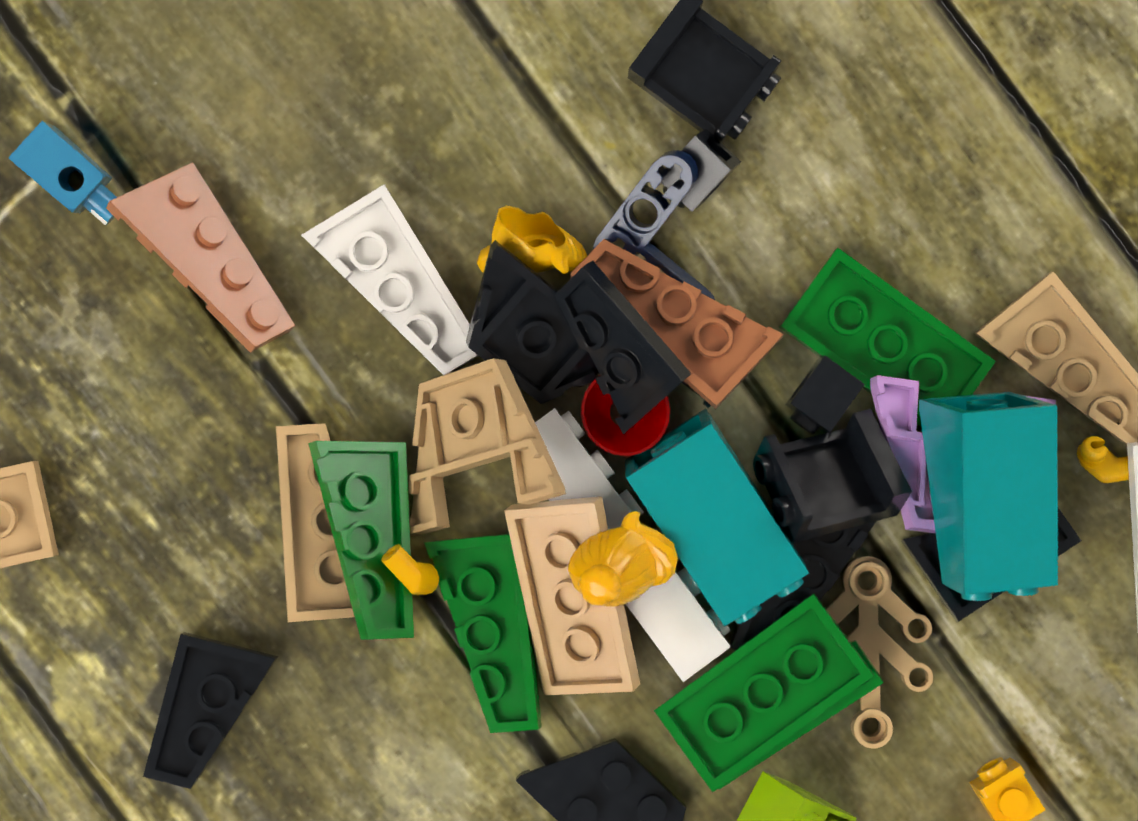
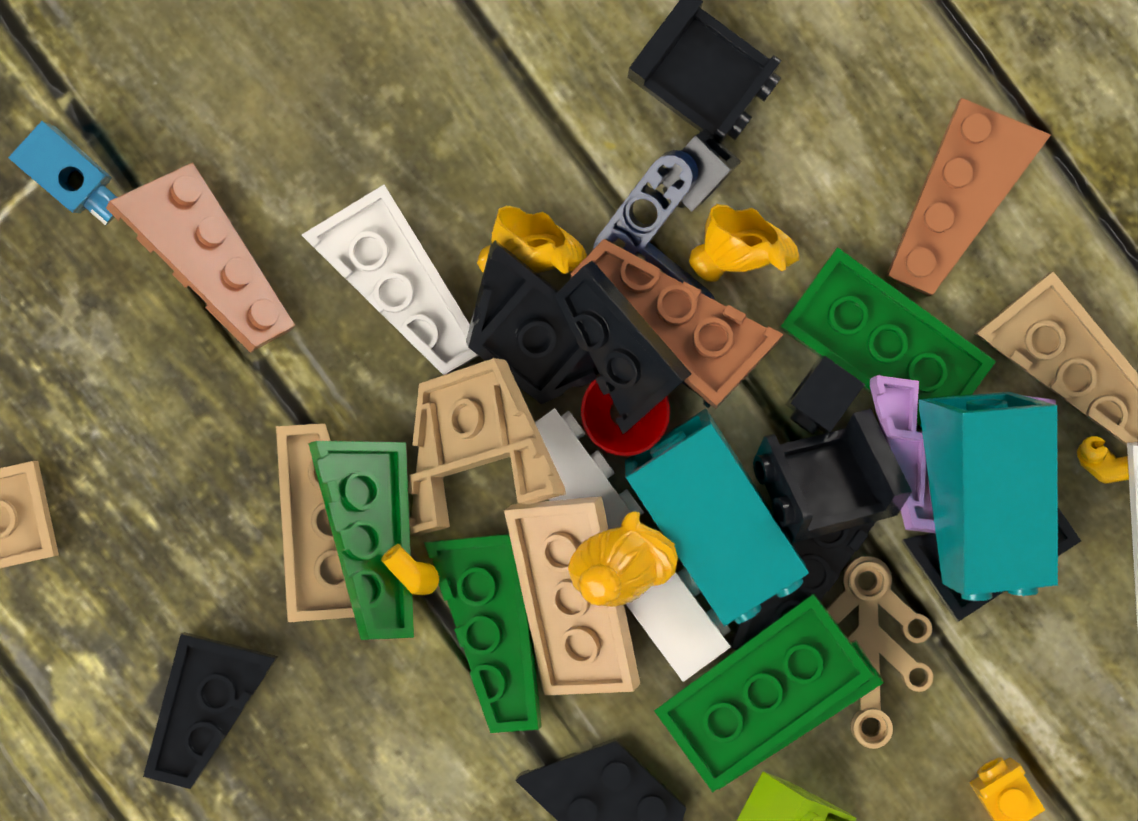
none -> yellow hair [689,204,800,282]
none -> nougat wing [885,98,1051,296]

